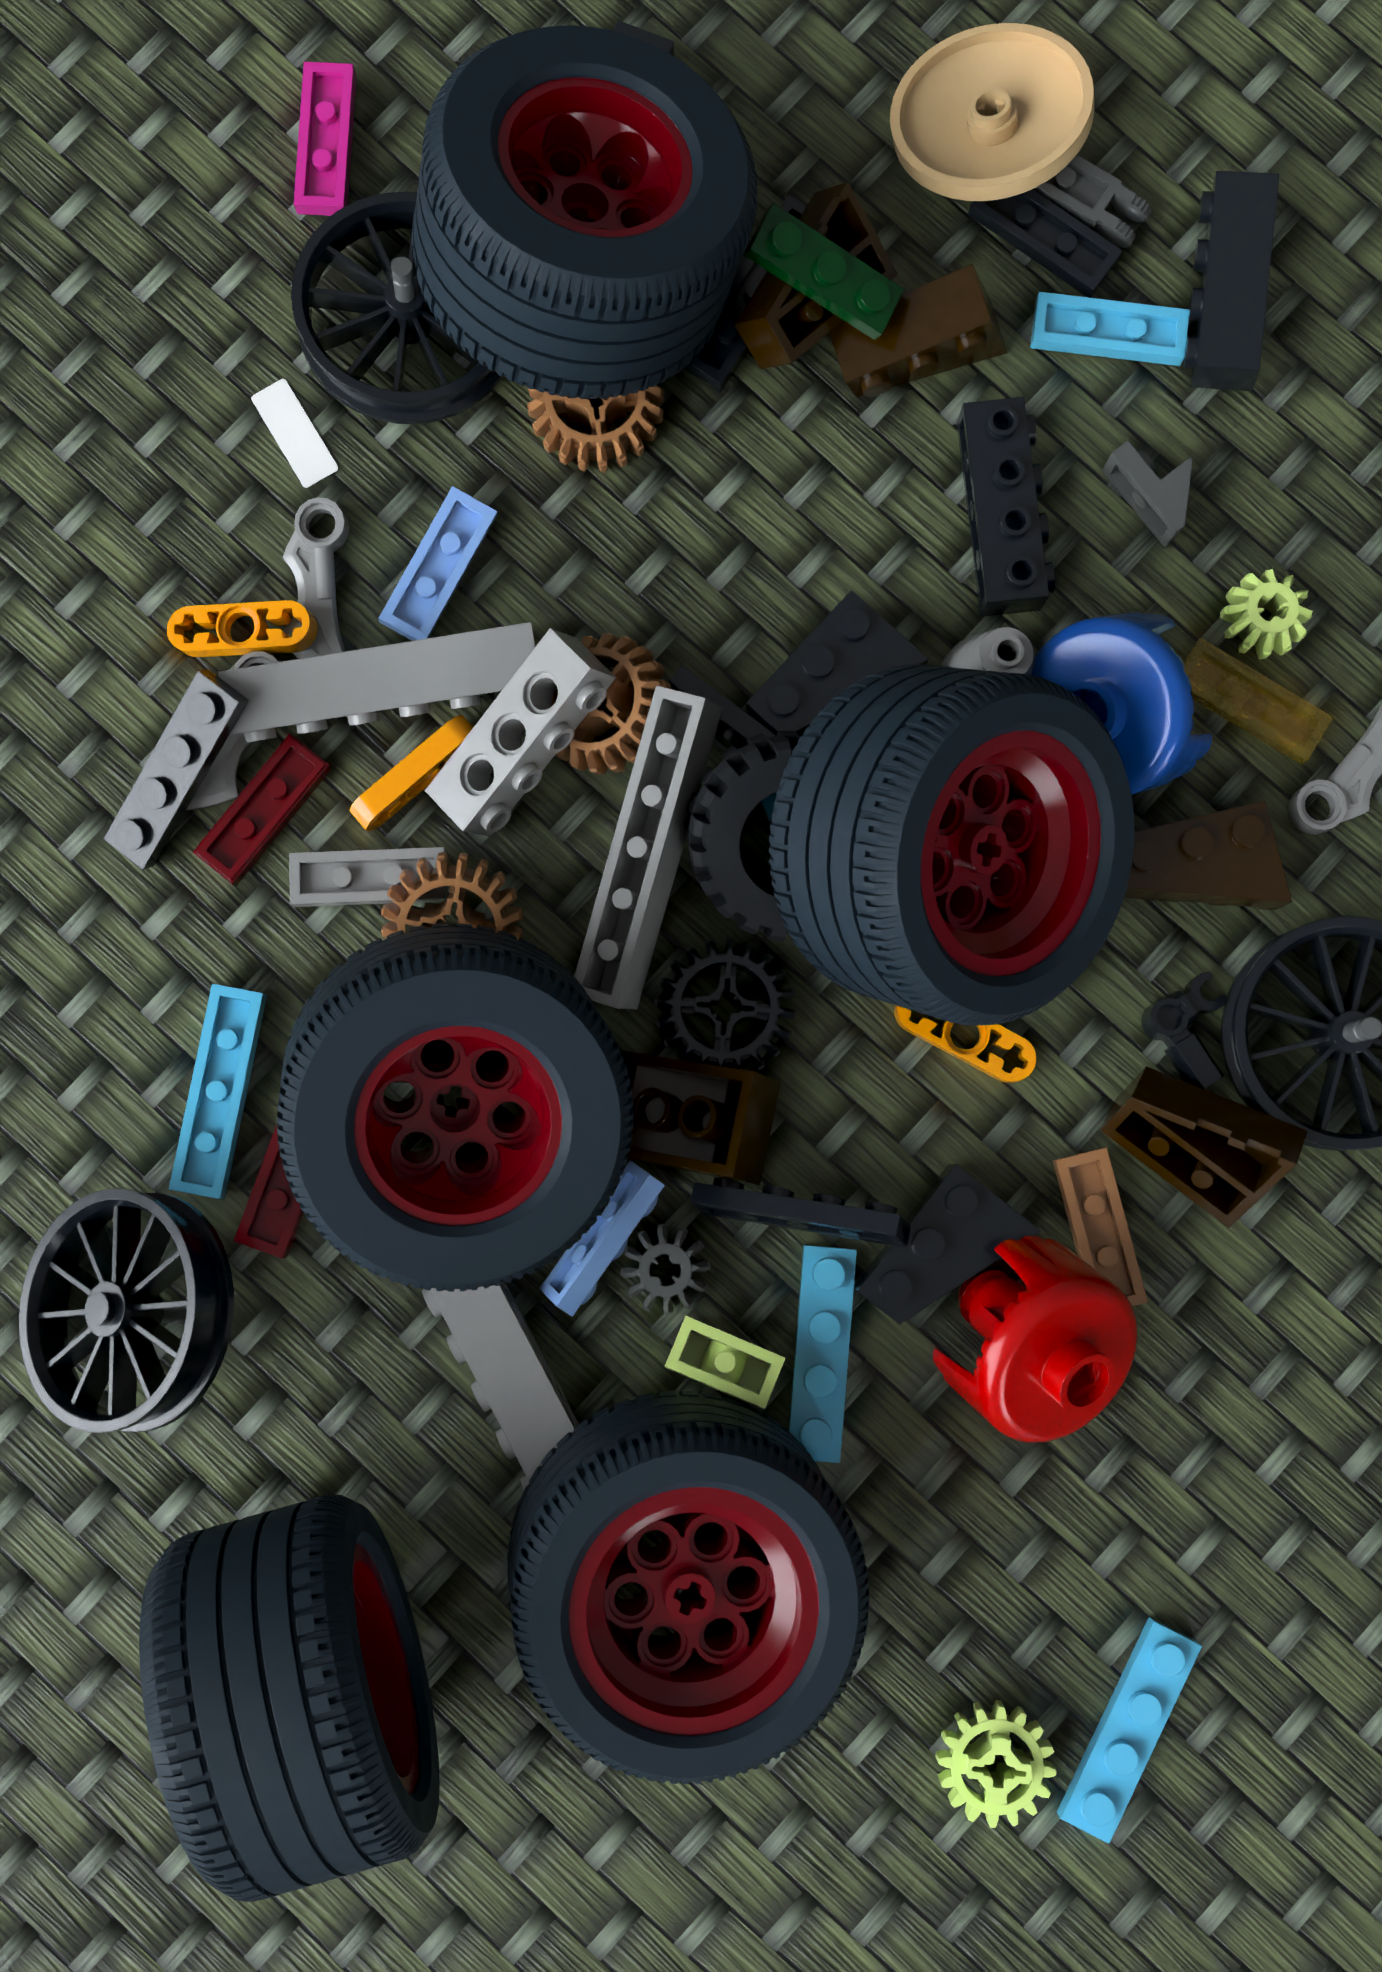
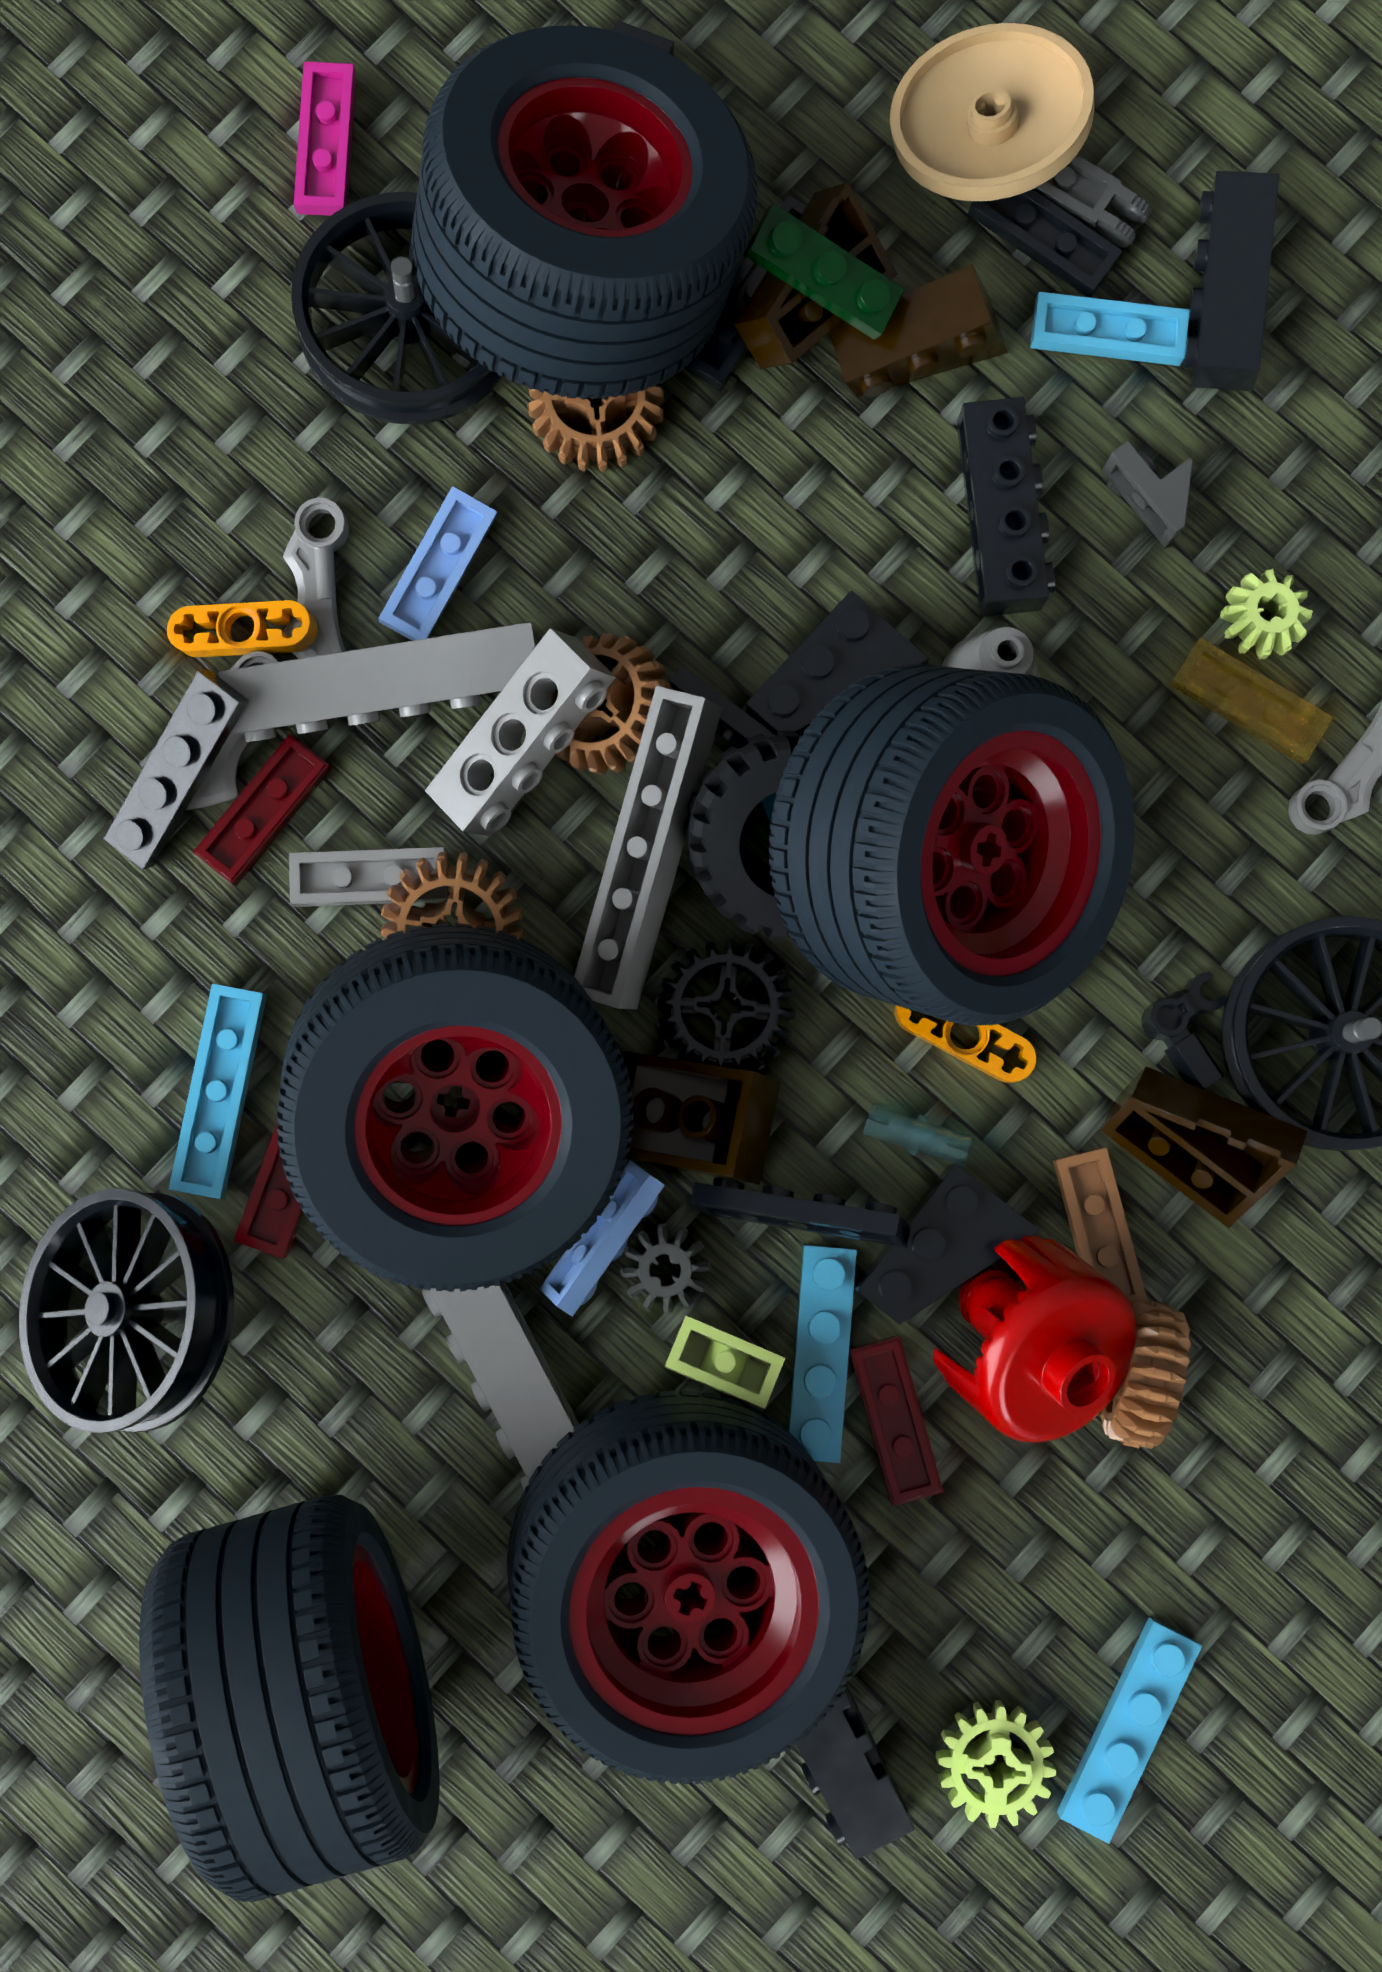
white sticker [251,379,338,488] -> none
light orange beam [349,715,473,832] -> none
blue piece [1032,612,1212,795] -> none
dark brown wedge [1124,801,1292,910] -> none
none -> black wedge [797,1685,915,1860]
none -> dark red tile [849,1335,943,1506]
none -> clear light blue pin [862,1103,973,1168]
none -> medium nougat gear [1100,1300,1191,1449]

